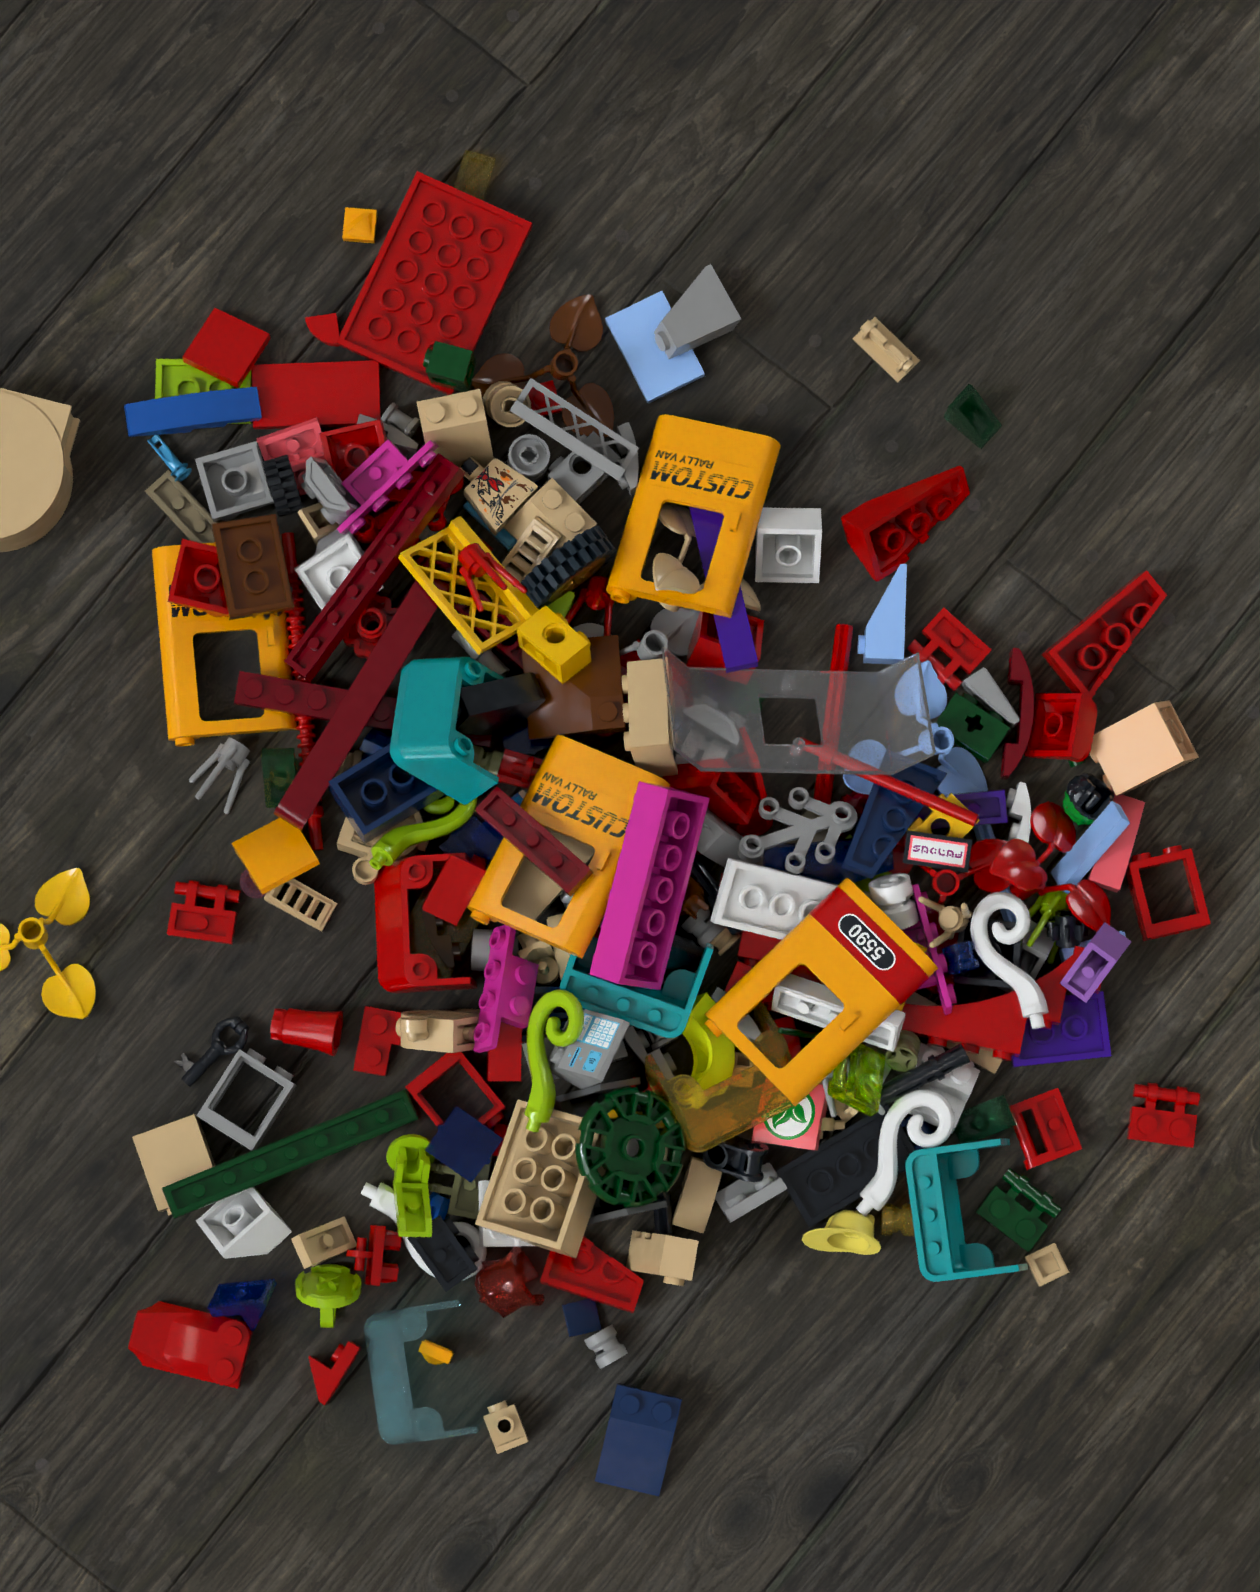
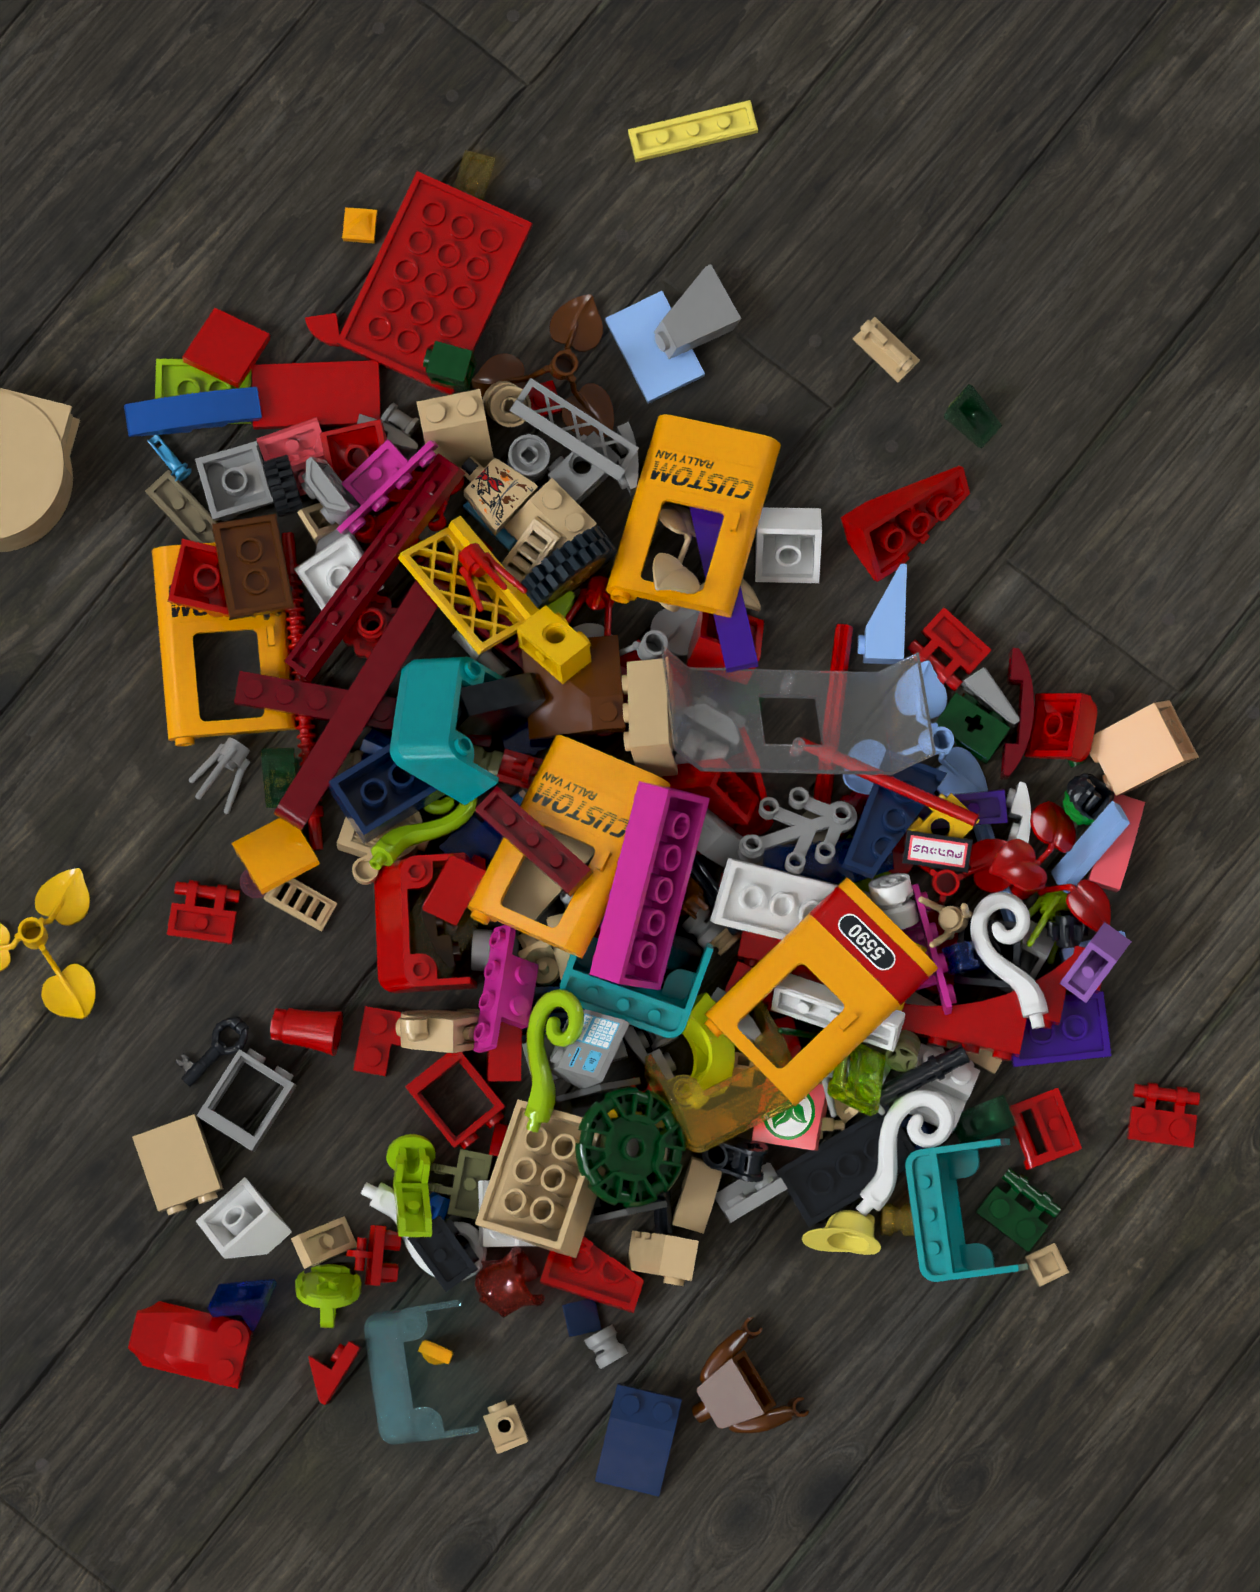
dark green tile [161,1089,419,1219] -> none
clear blue piece [424,1105,503,1183] -> none
red wedge [1041,570,1167,698] -> none
red window [1126,845,1211,942] -> none
none -> light yellow tile [628,100,758,162]
none -> reddish brown torso [692,1317,809,1433]

